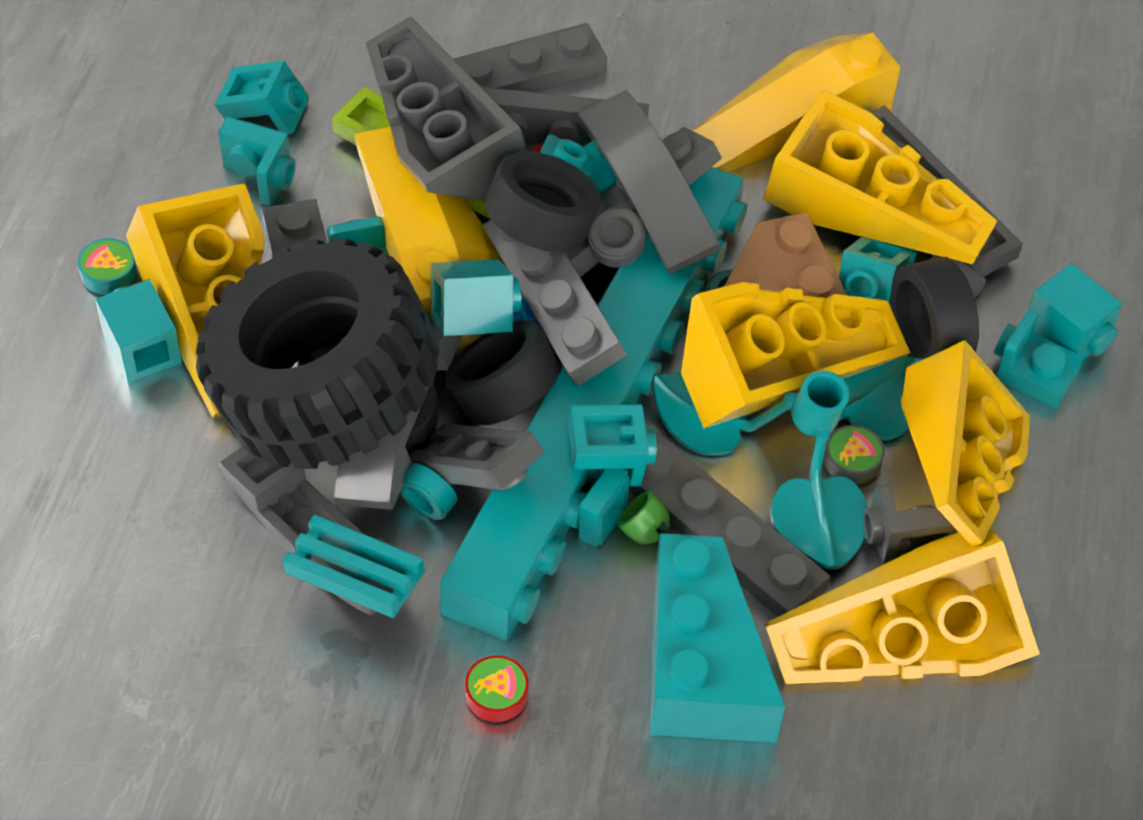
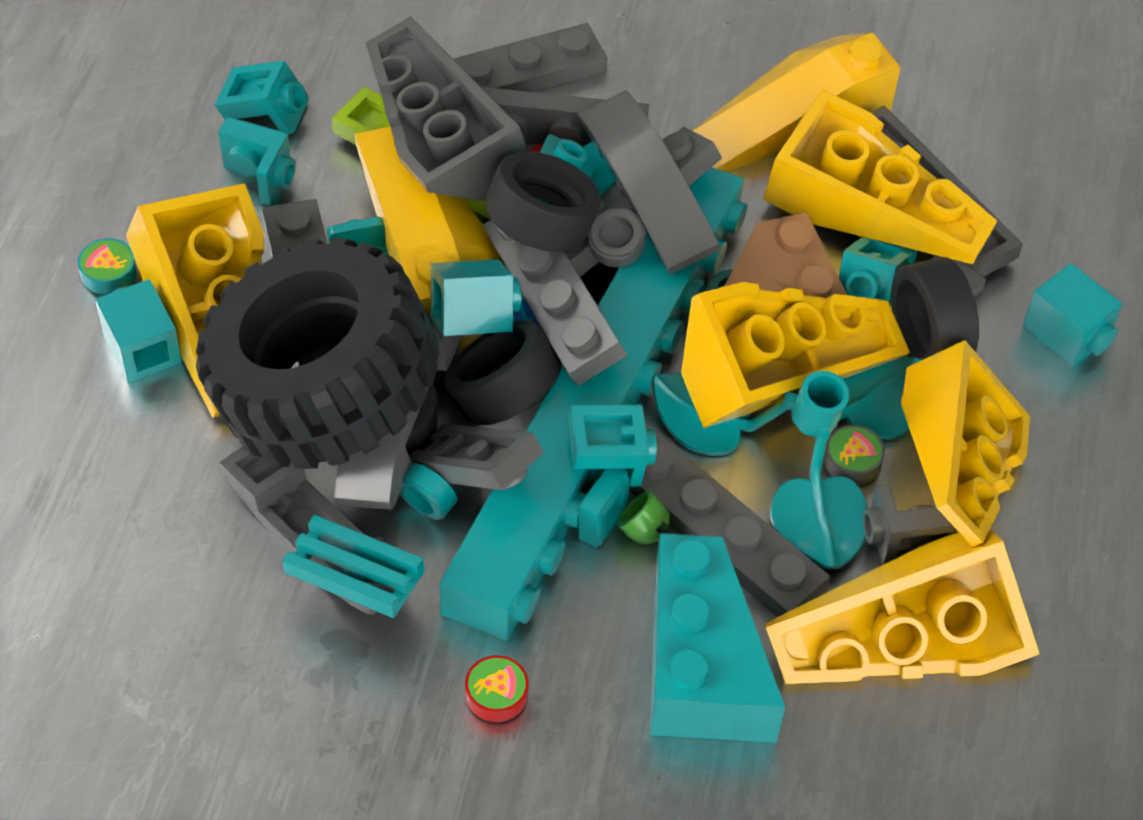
teal bracket [994,309,1085,410] -> none

